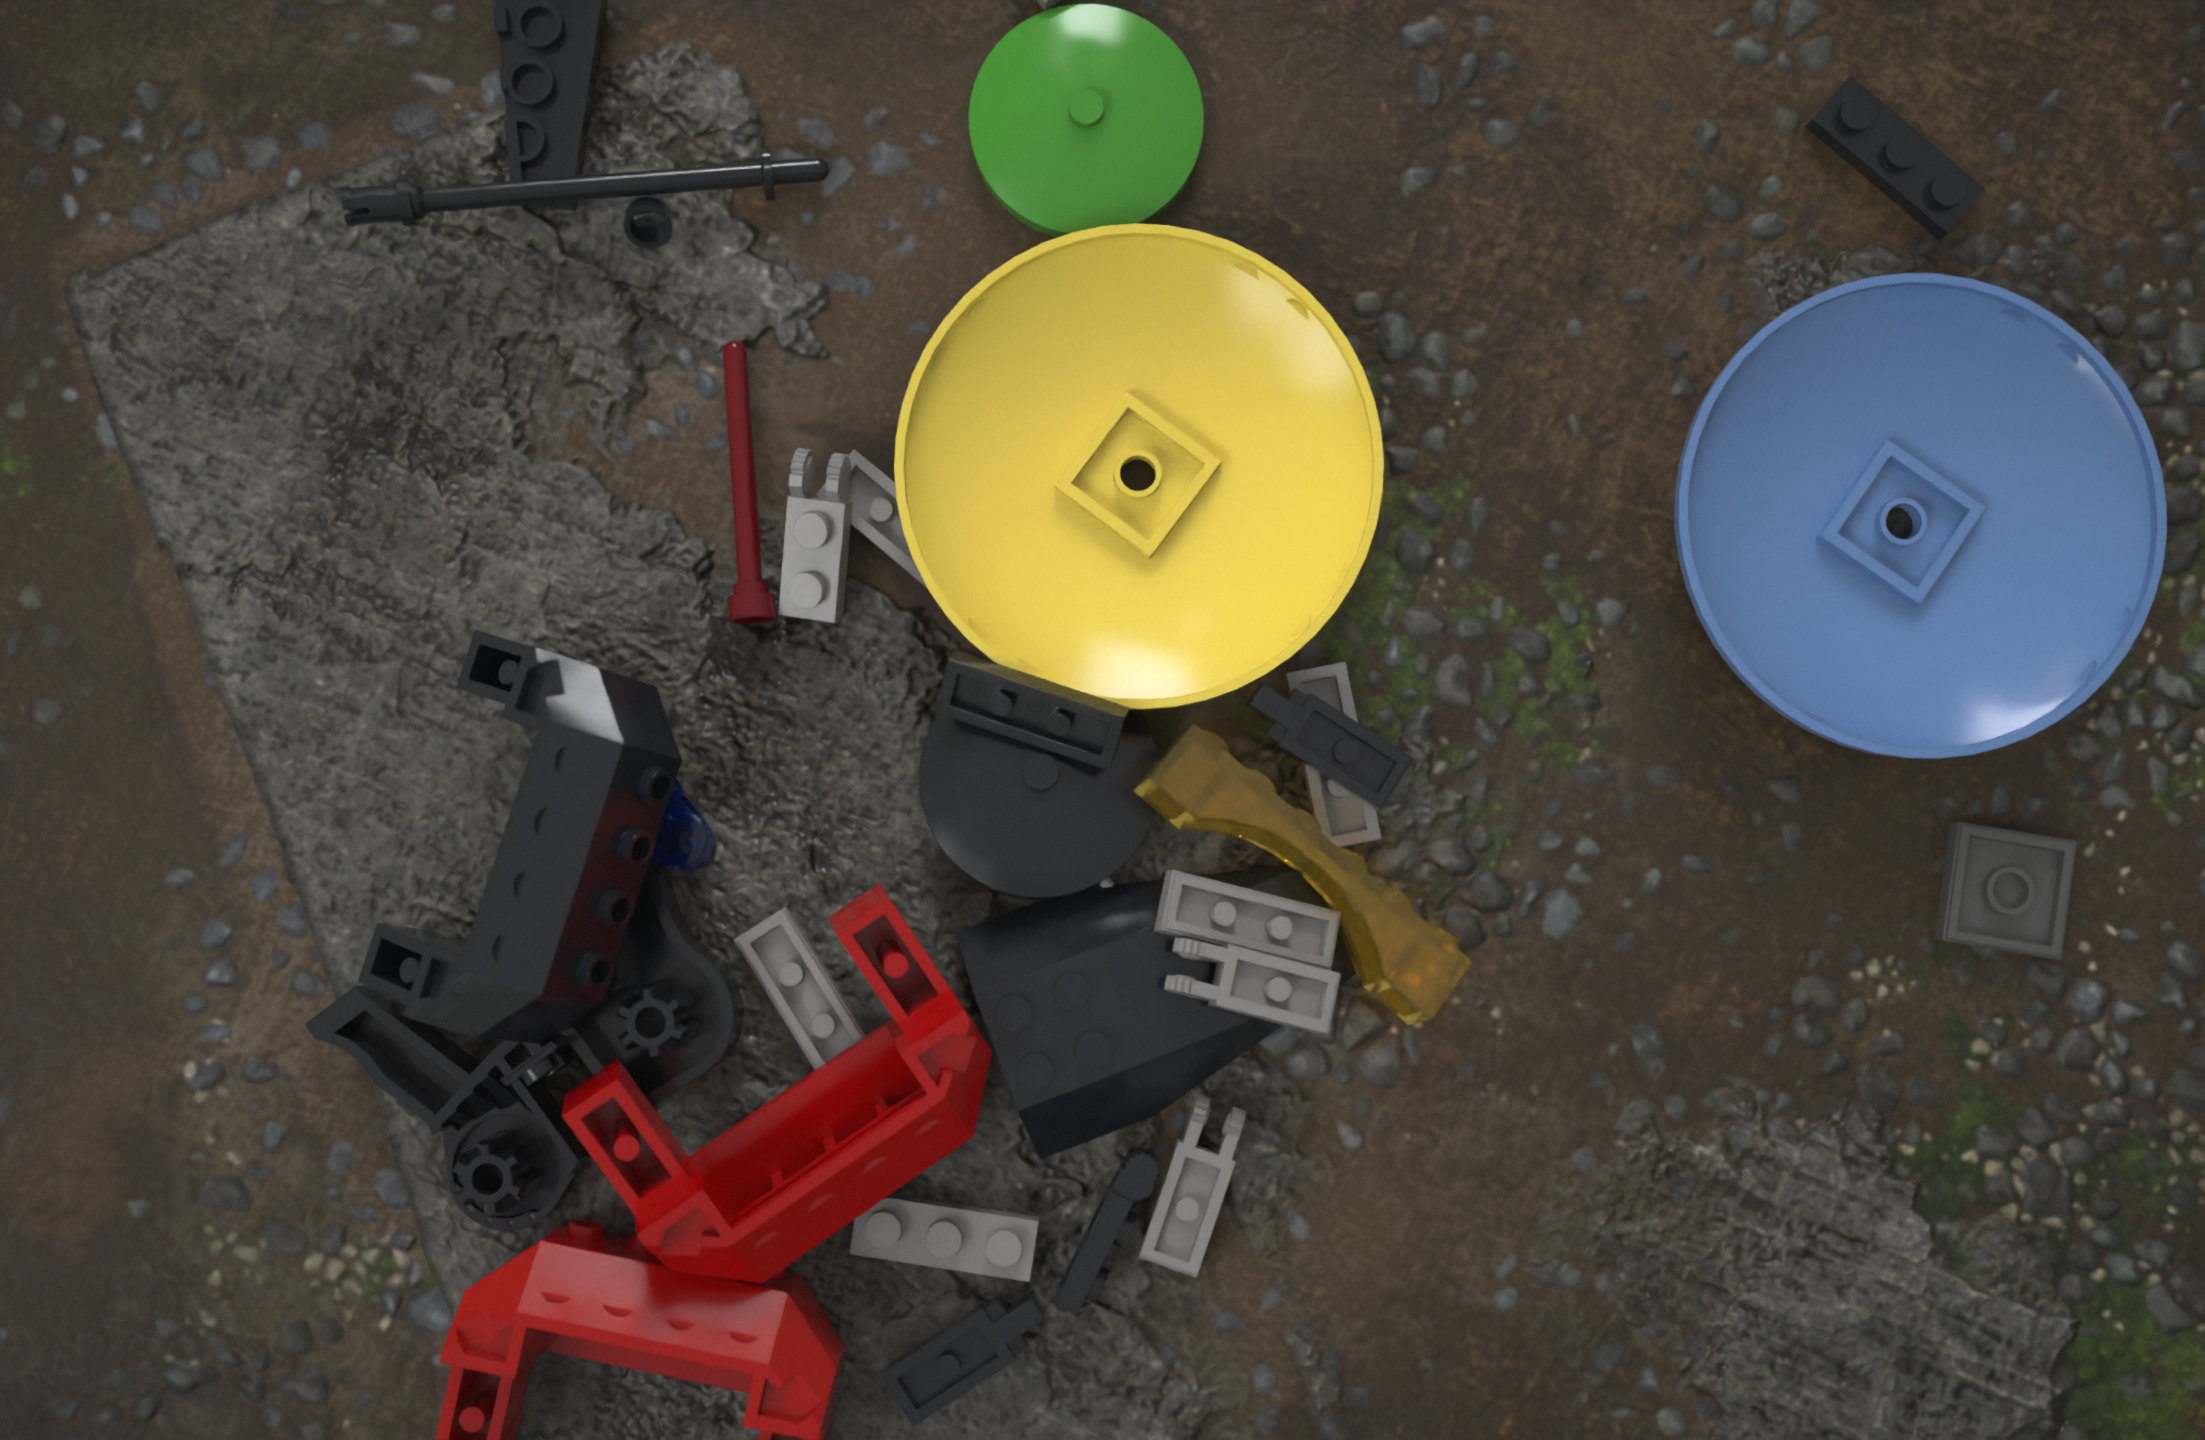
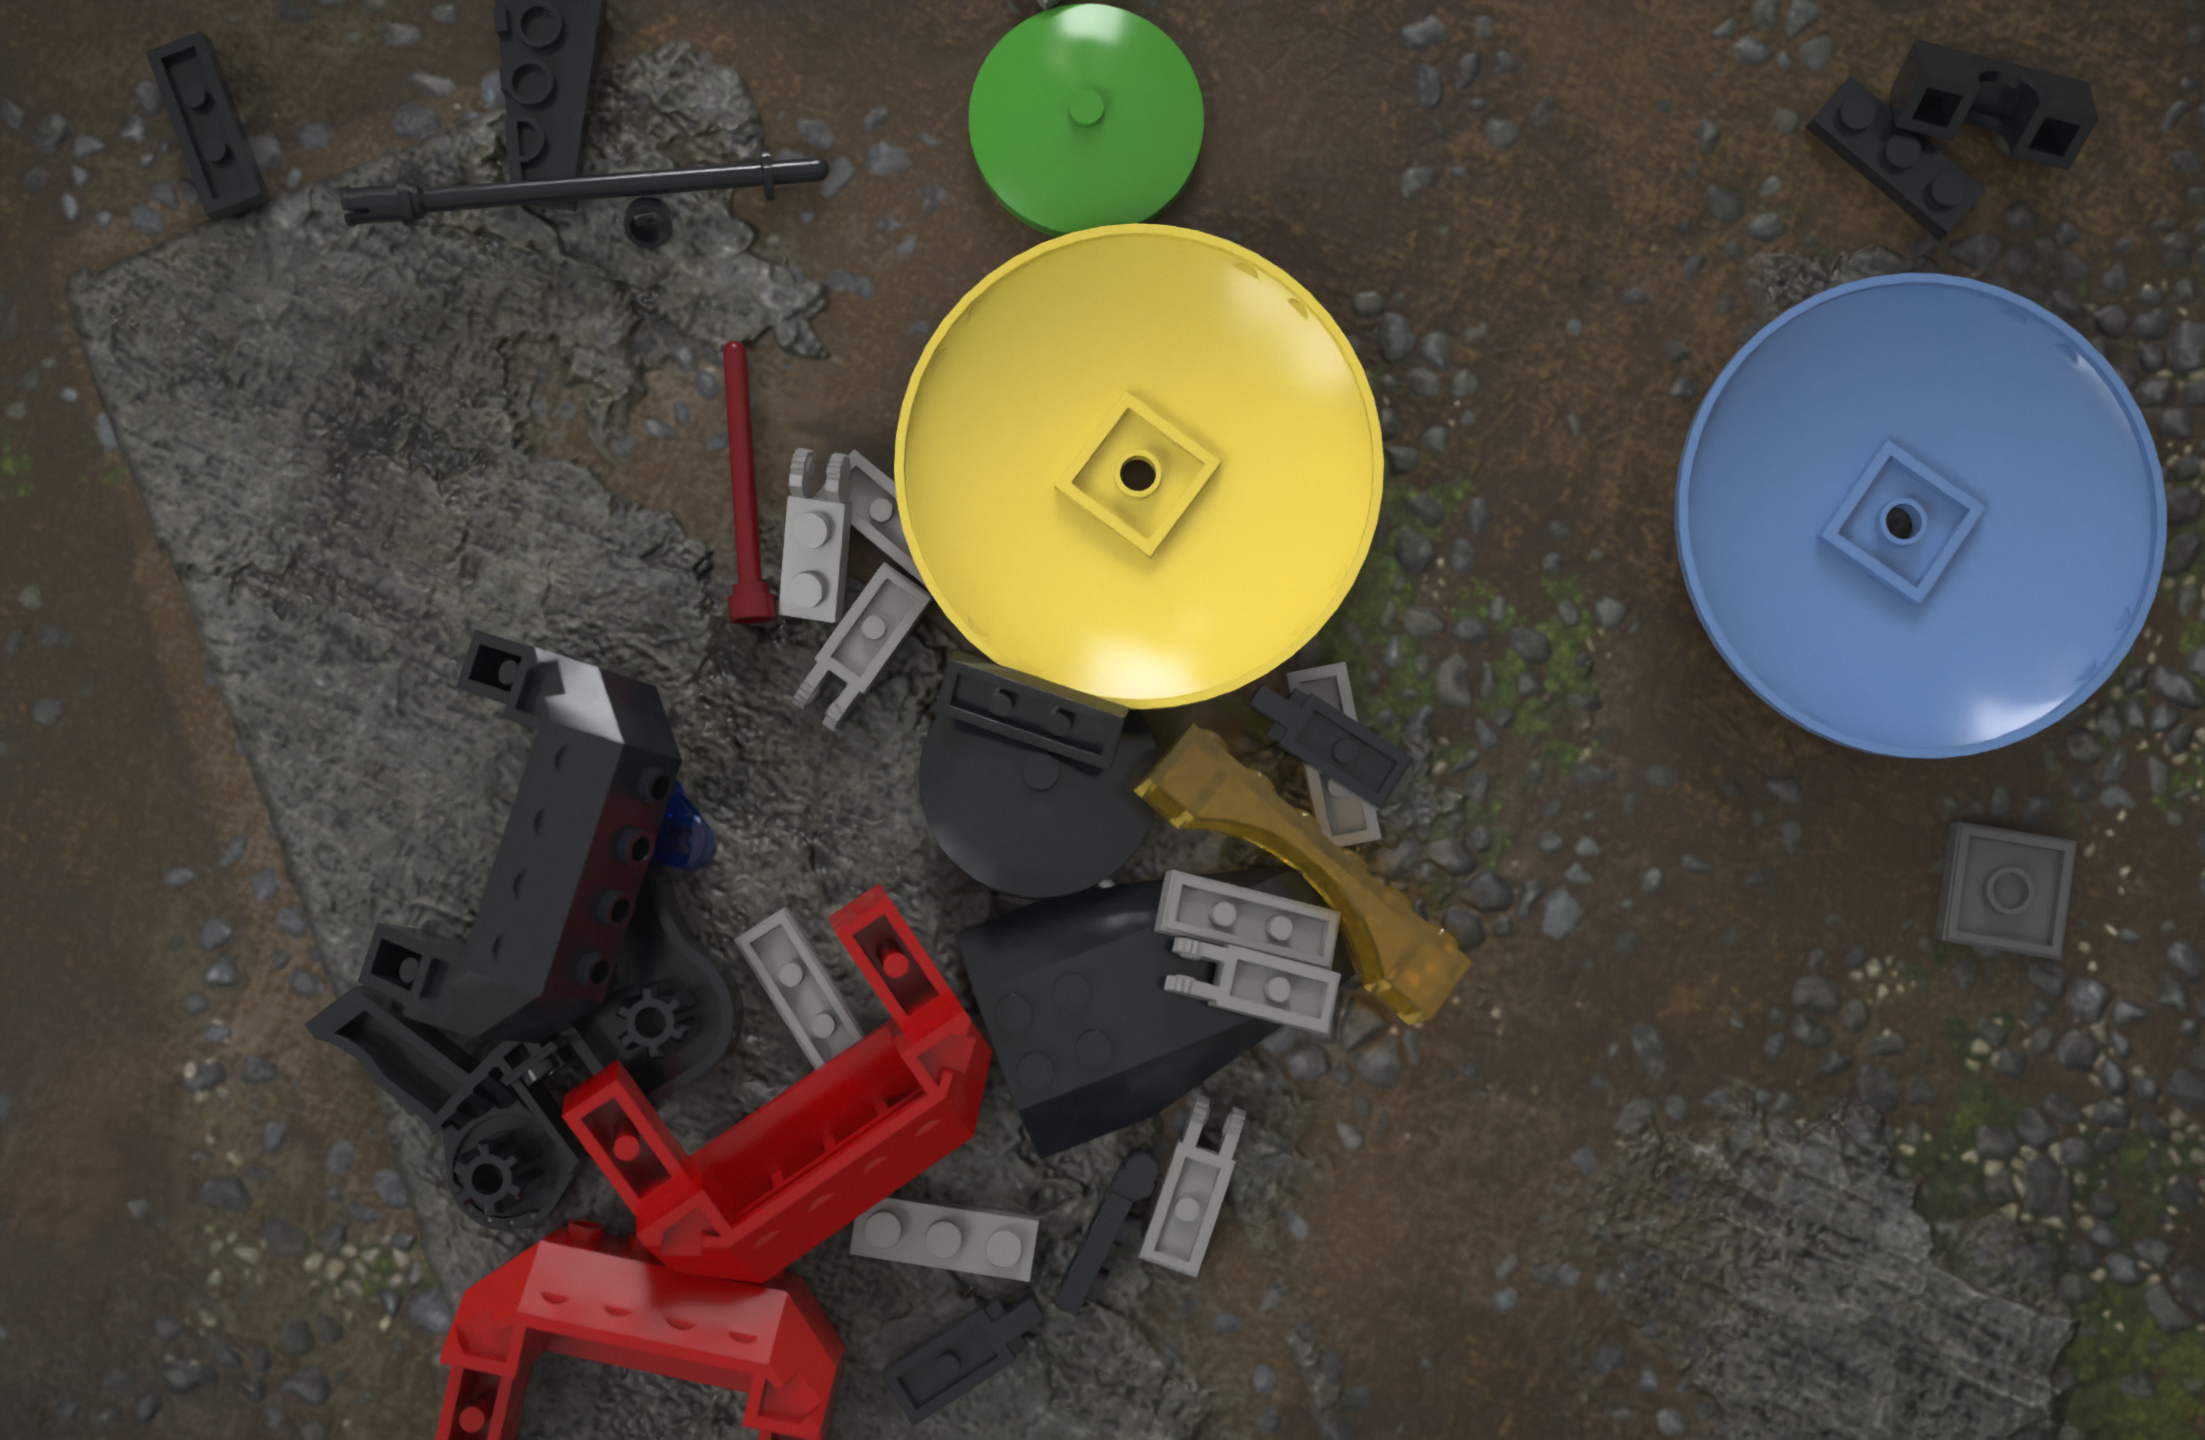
none -> black plate [146,31,271,222]
none -> light grey hinge [792,562,934,731]
none -> black arch [1890,39,2099,170]

